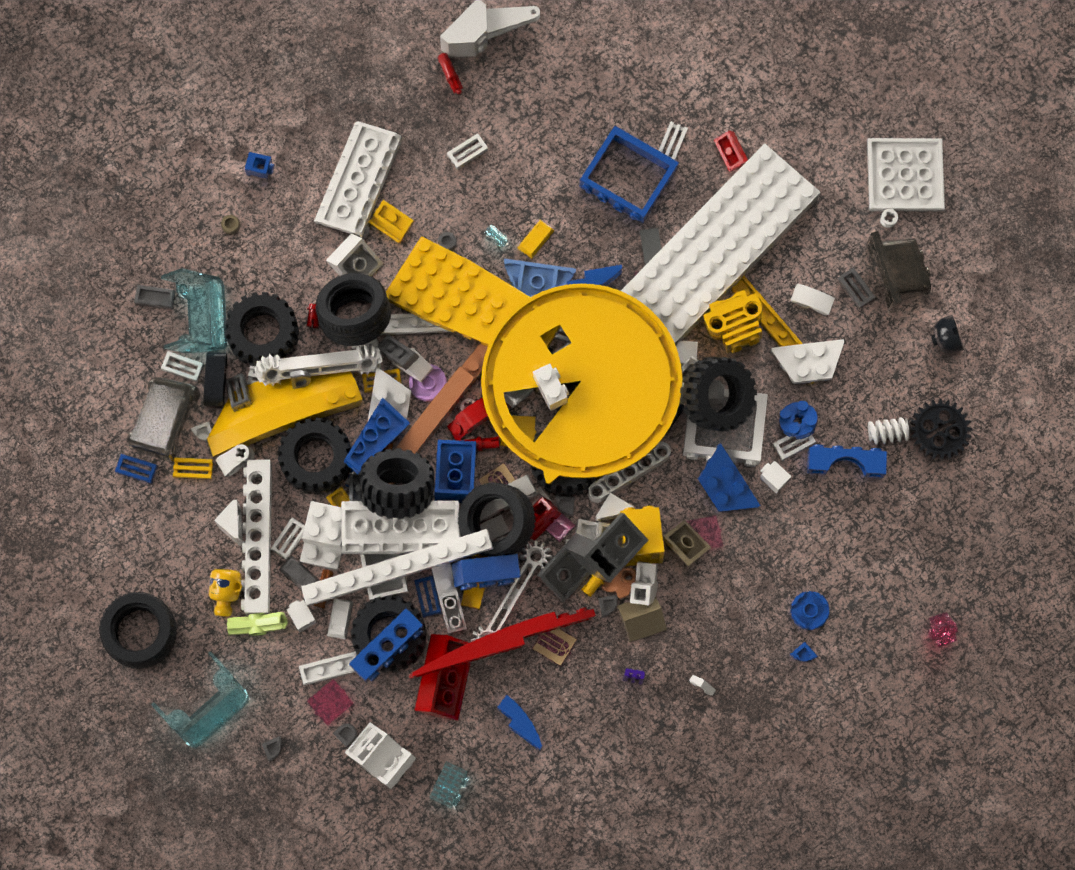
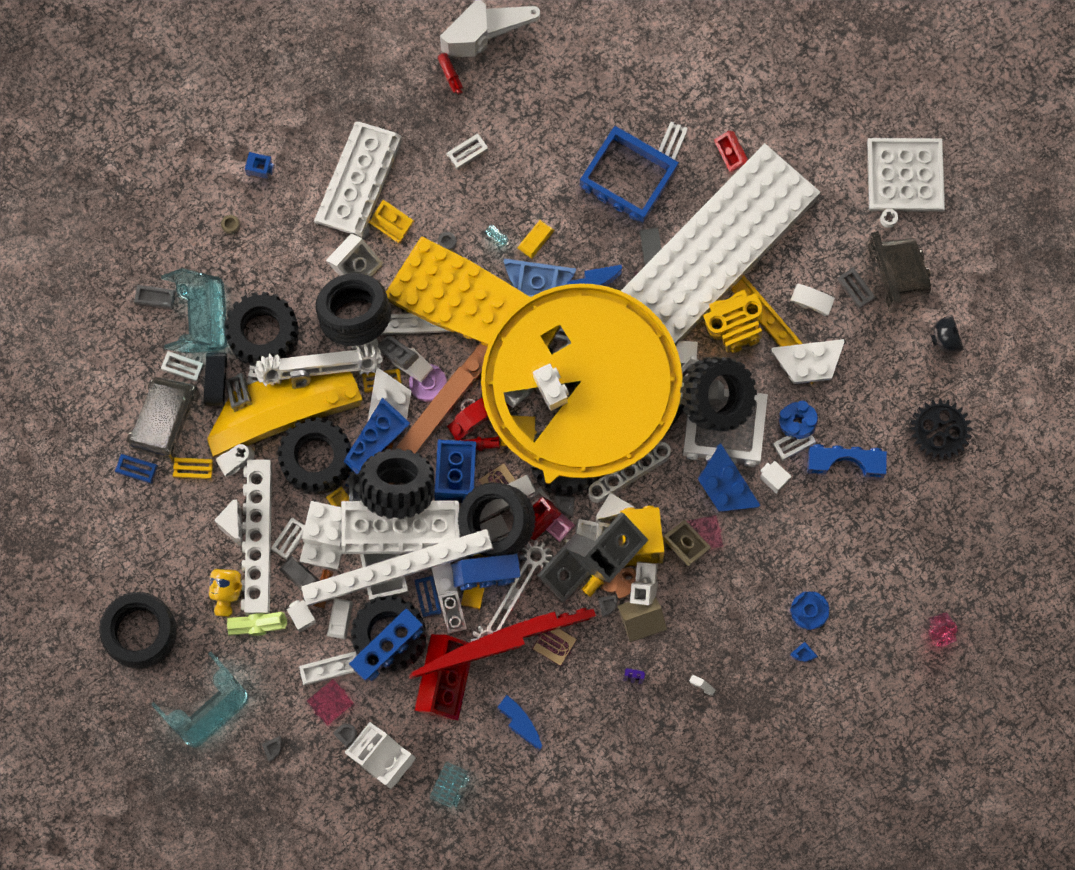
white tile [191,421,212,441] -> none
red pin [306,303,319,328] -> none
white piece [868,417,910,445] -> none

